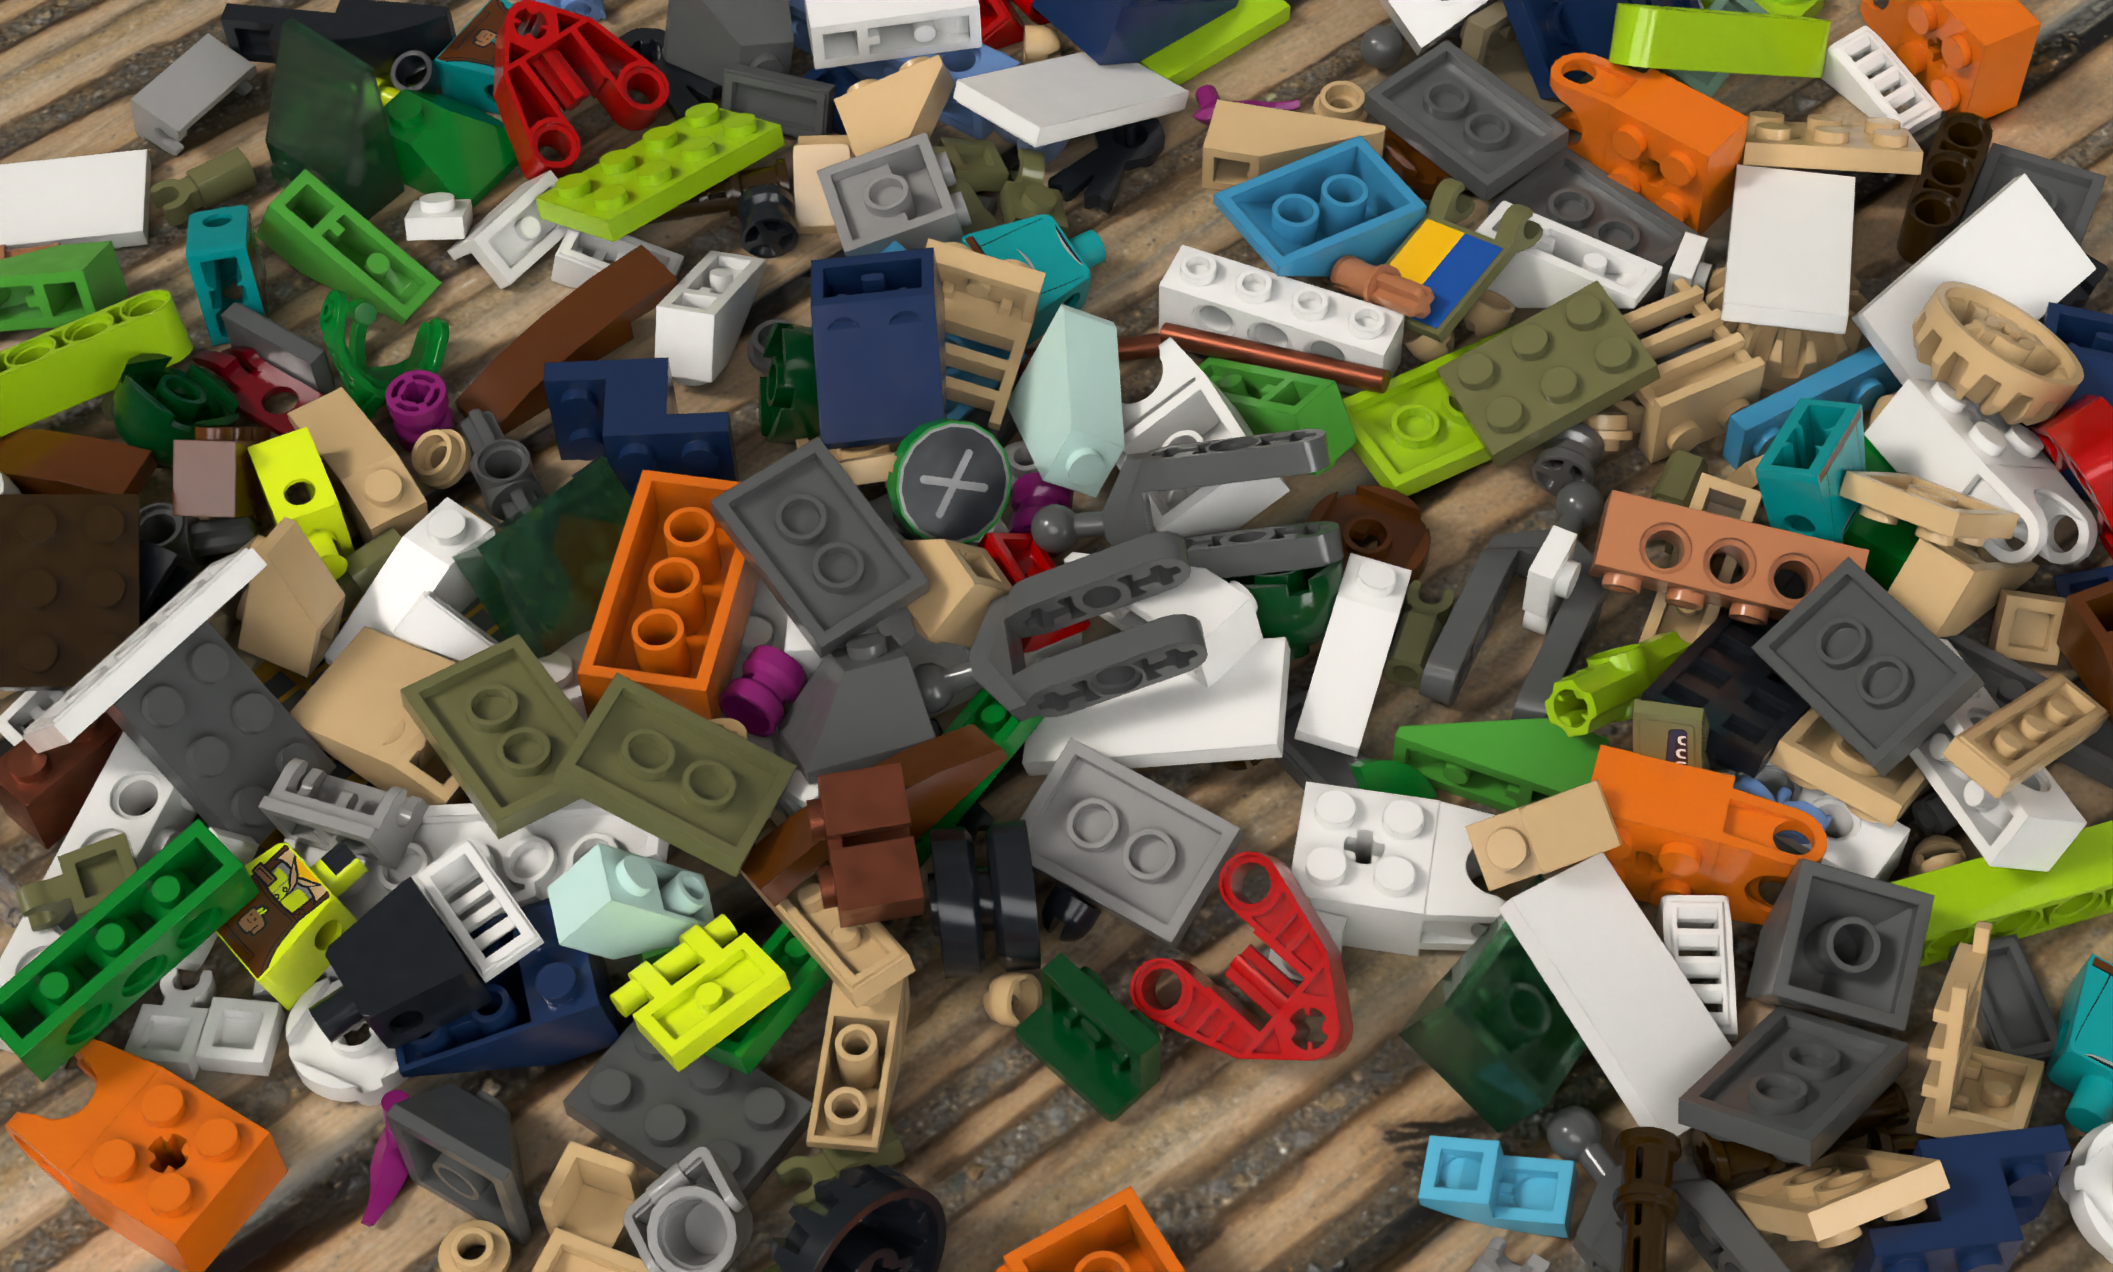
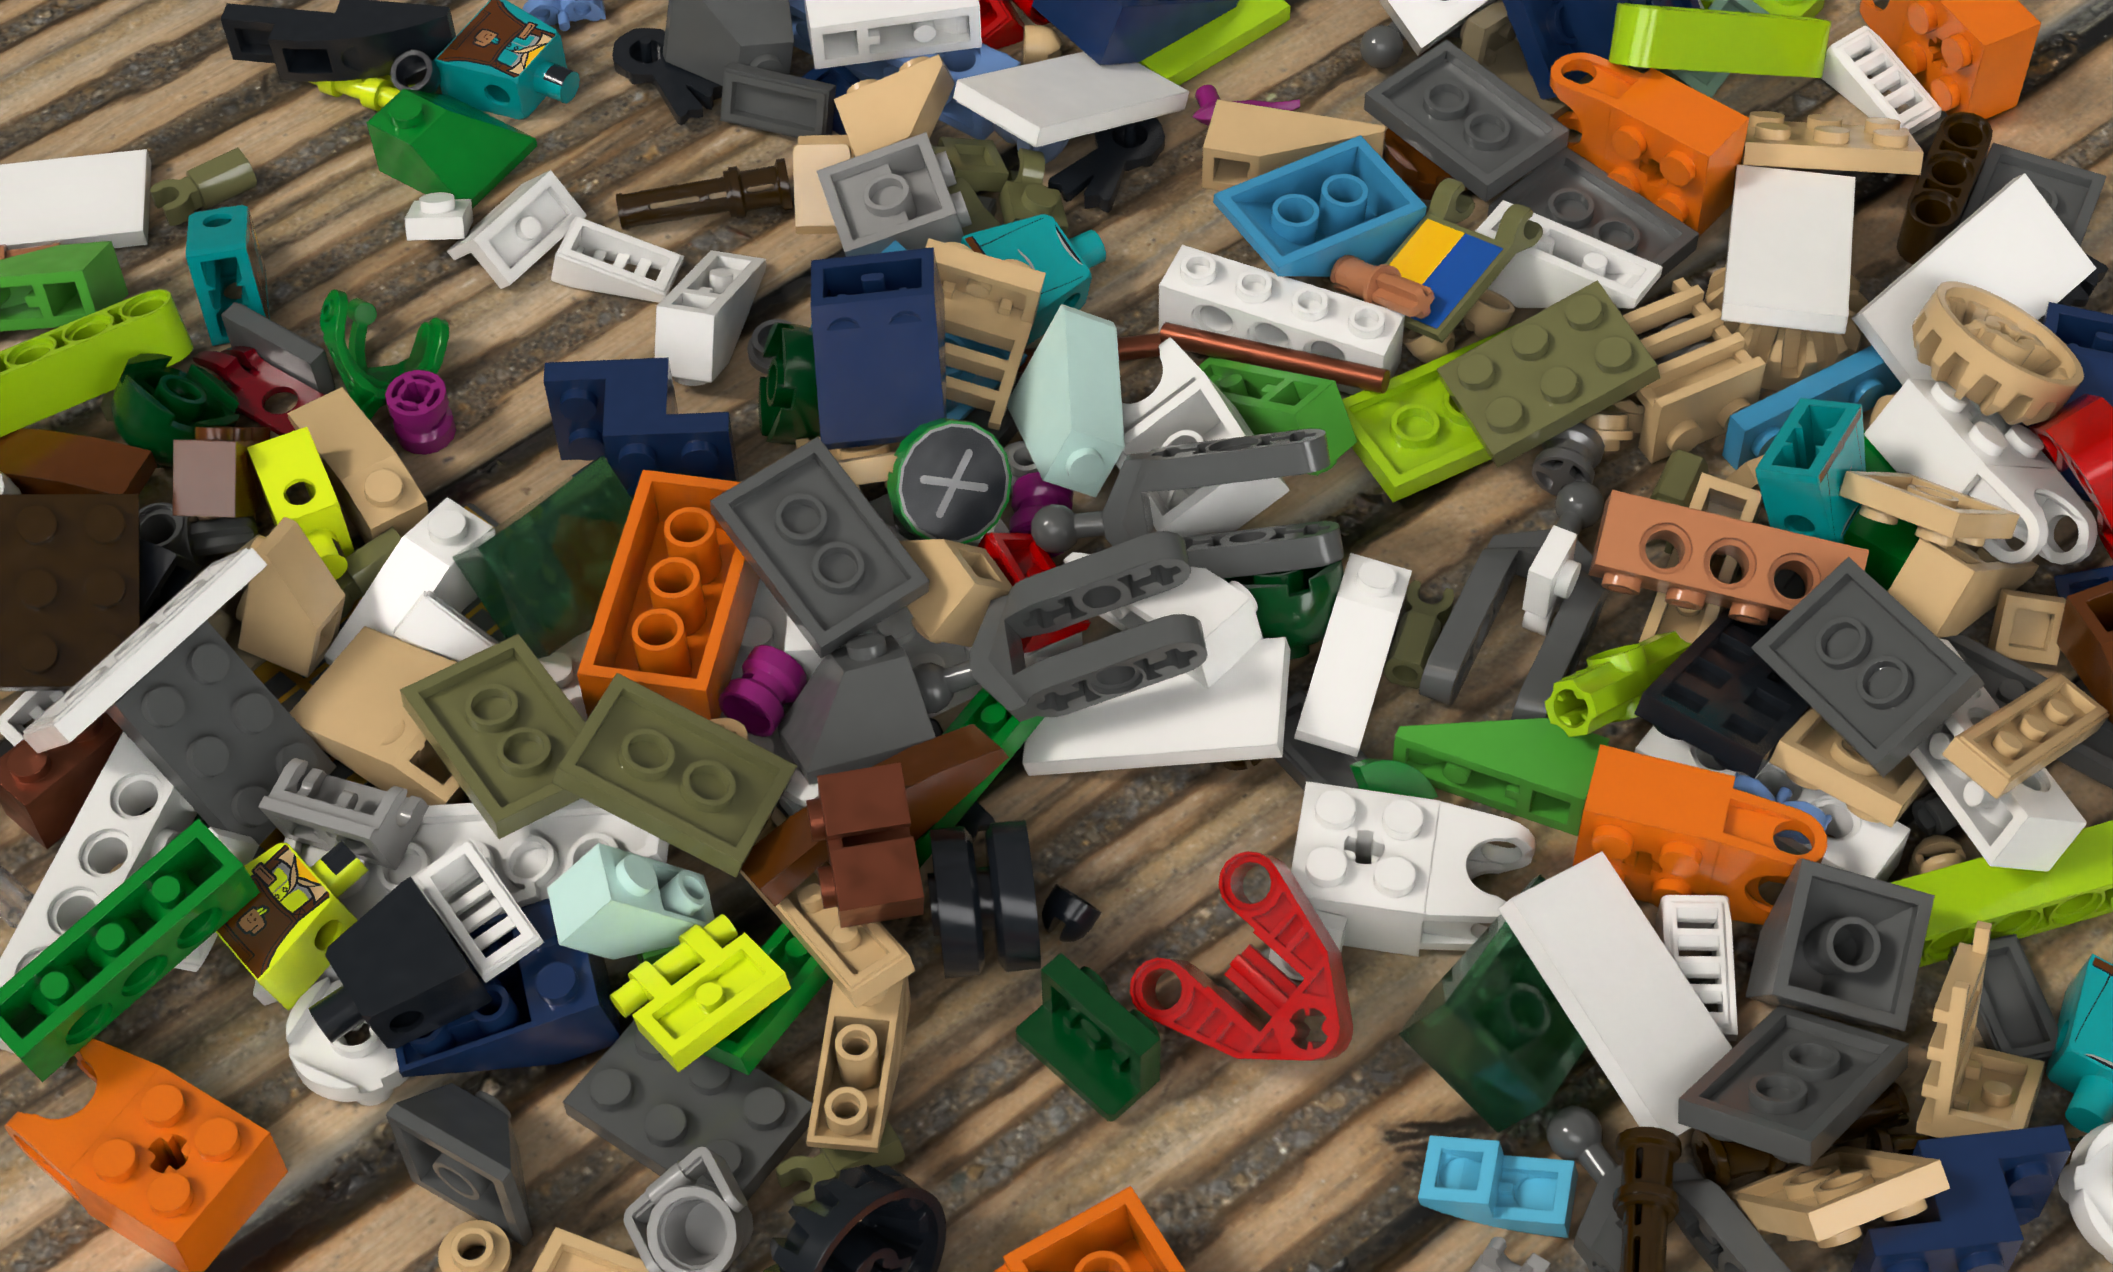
olive plate [15,832,139,932] -> none
white plate [124,968,218,1080] -> none
light grey hinge [131,33,256,156] -> none
white plate [195,996,286,1076] -> none
bright green slope [256,168,442,325] -> none
clear green slope [265,18,405,220] -> none
magenta bar [361,1090,409,1227] -> none
tan plate [411,429,471,489] -> none
reddish brown slope [455,244,677,435] -> none
dark grey axle [460,408,555,553] -> none
red connector [493,0,669,180] -> none
lime plate [535,103,785,242] -> none
tan panel [539,1141,643,1251] -> none
black wheel [737,185,798,258] -> none
tan hinge [982,971,1042,1027] -> none
light grey plate [1020,737,1244,950] -> none
reddish brown plate [1307,485,1431,588] -> none
tan plate [1313,81,1369,123] -> none
tan slope [1465,779,1622,891] -> none
olive slope [1632,699,1711,770] -> none
white plate [1664,232,1713,318] -> none

